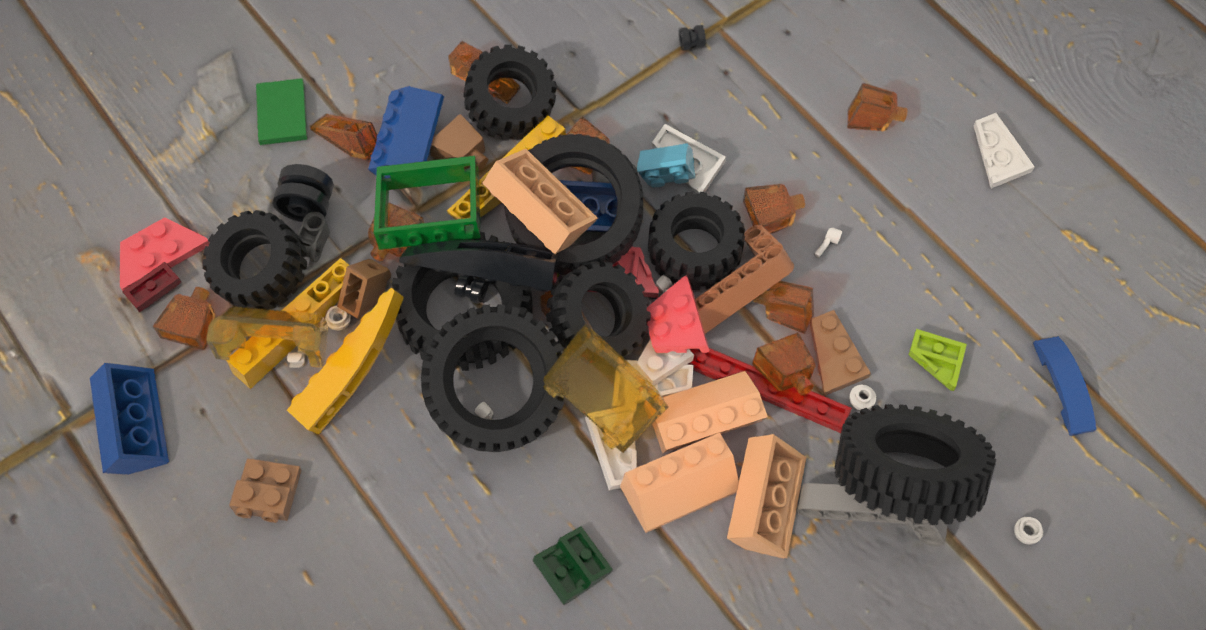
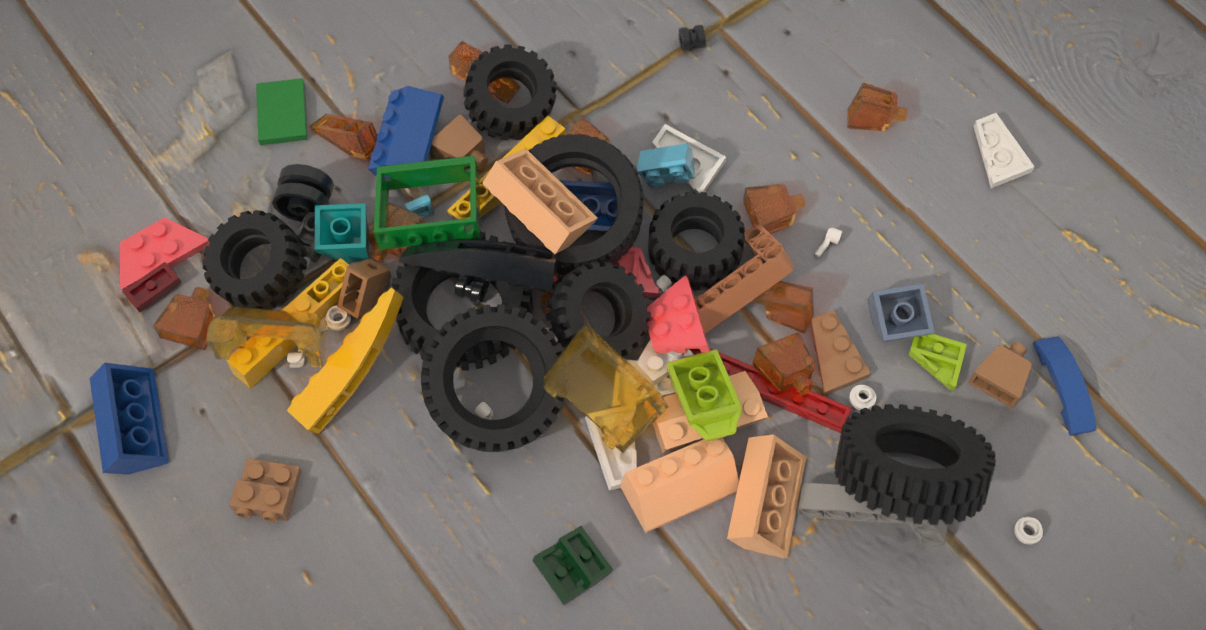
none -> teal slope [314,203,369,263]
none -> medium azure tile [405,194,434,223]
none -> lime slope [666,349,742,441]
none -> sand blue slope [867,283,935,342]
none -> medium nougat torso [968,342,1032,409]

